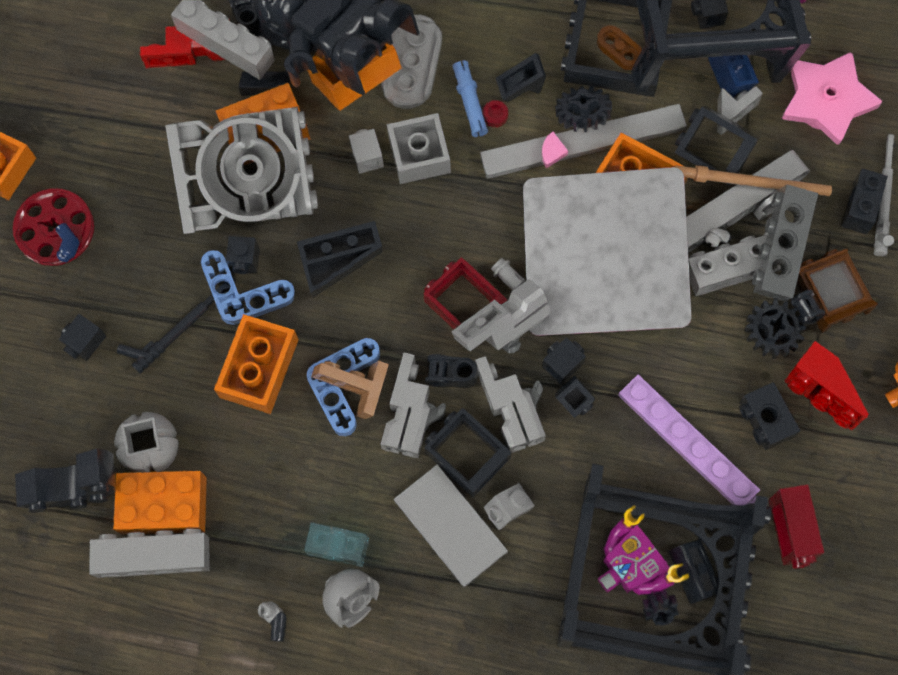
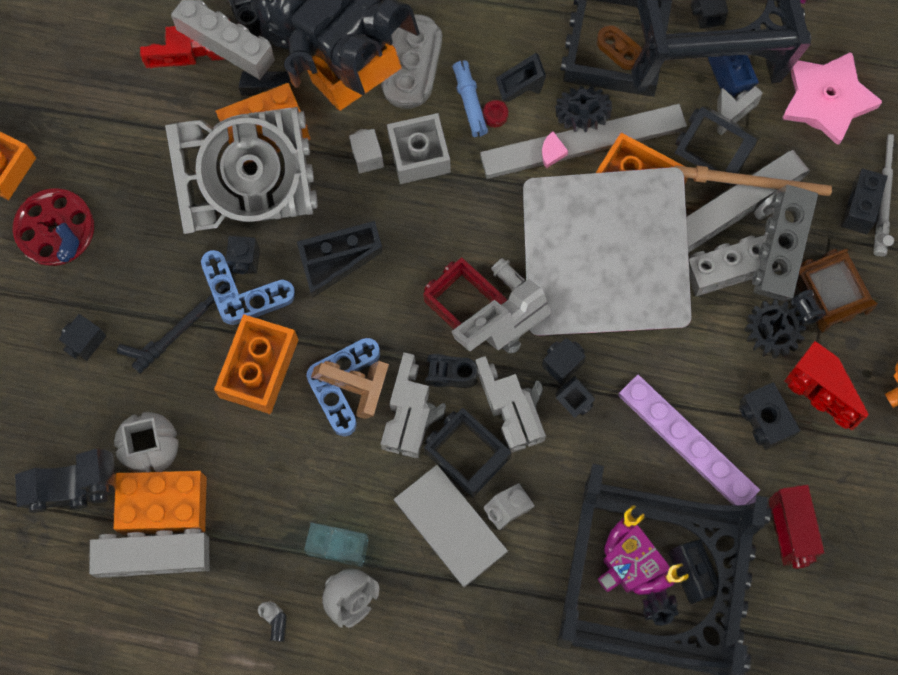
light grey arm [706,228,732,247] -> none

